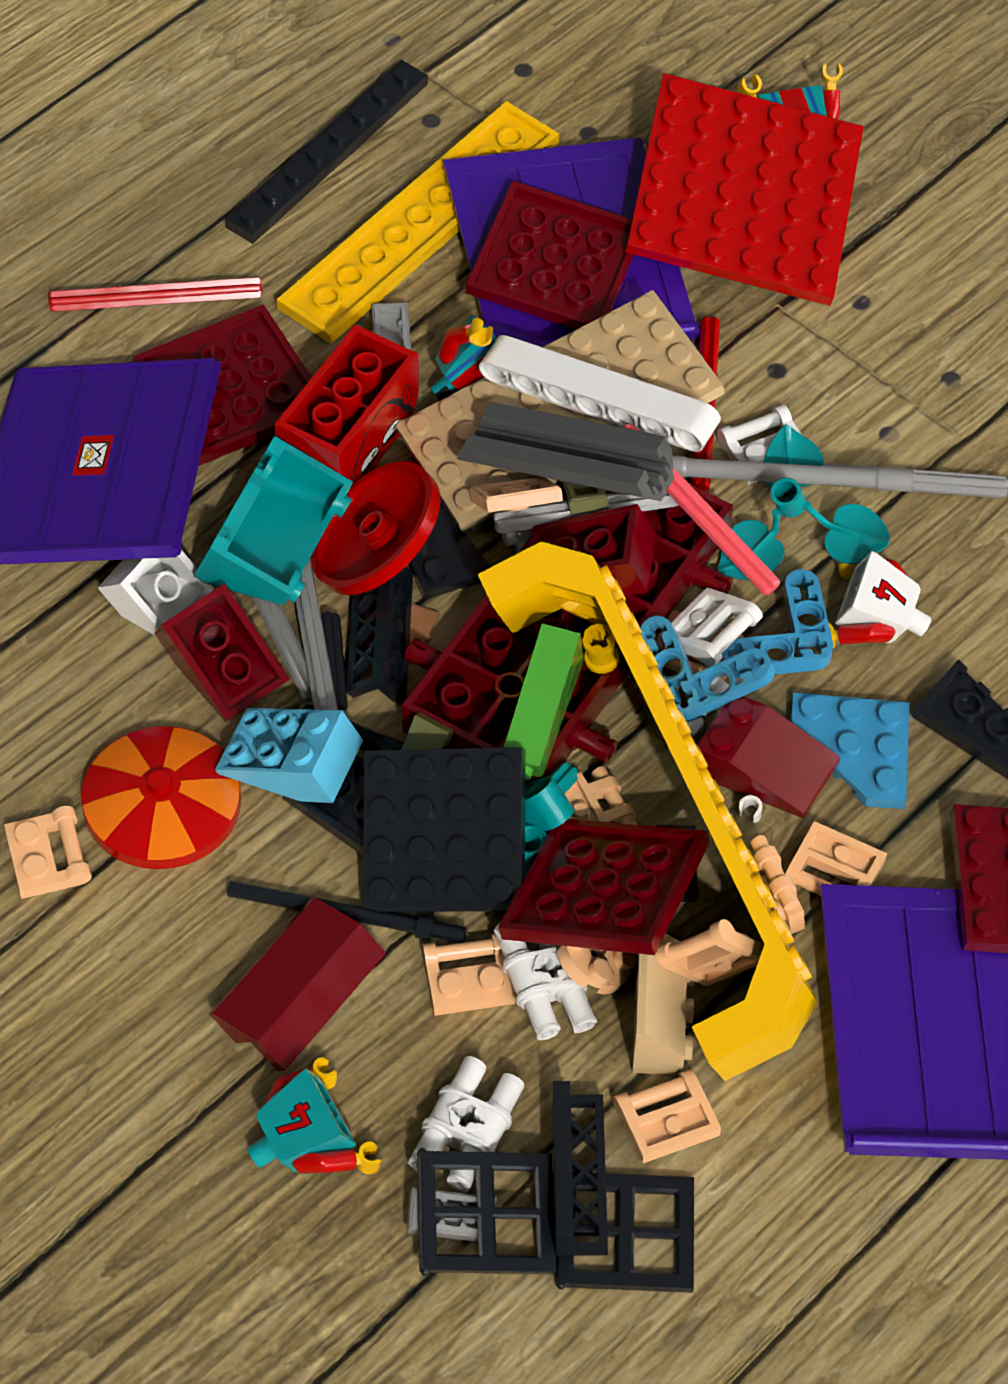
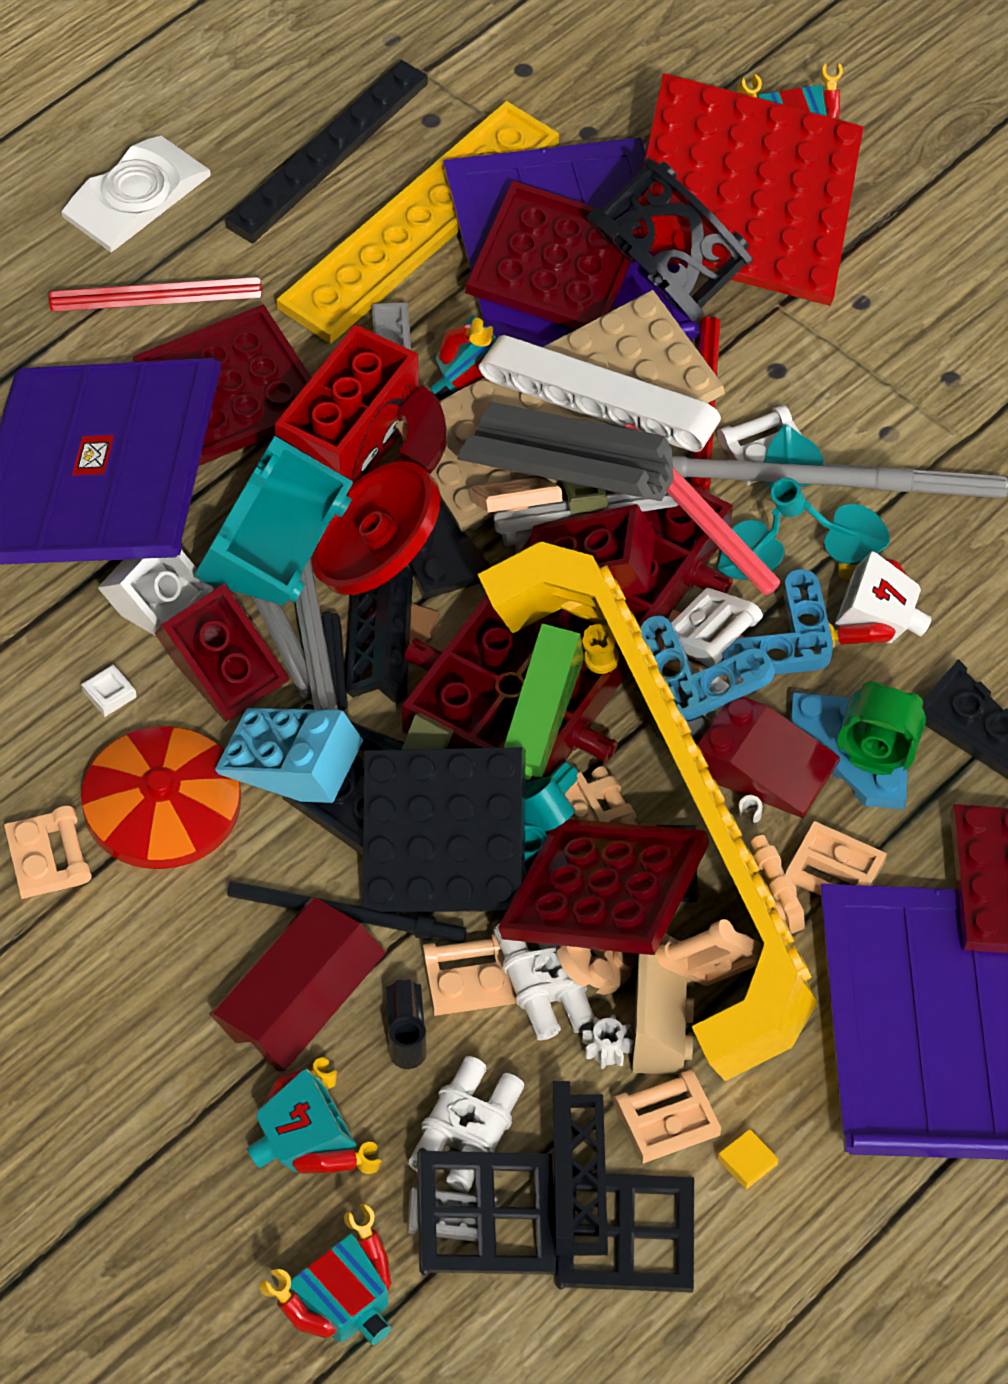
none -> white slope [61,136,211,253]
none -> white tile [81,665,137,717]
none -> torso [259,1204,392,1345]
none -> black piece [386,980,427,1069]
none -> dark red tile [397,385,447,474]
none -> white gear [582,1014,634,1069]
none -> black fence [586,157,754,322]
none -> yellow tile [718,1129,779,1190]
none -> green brick [837,681,926,775]

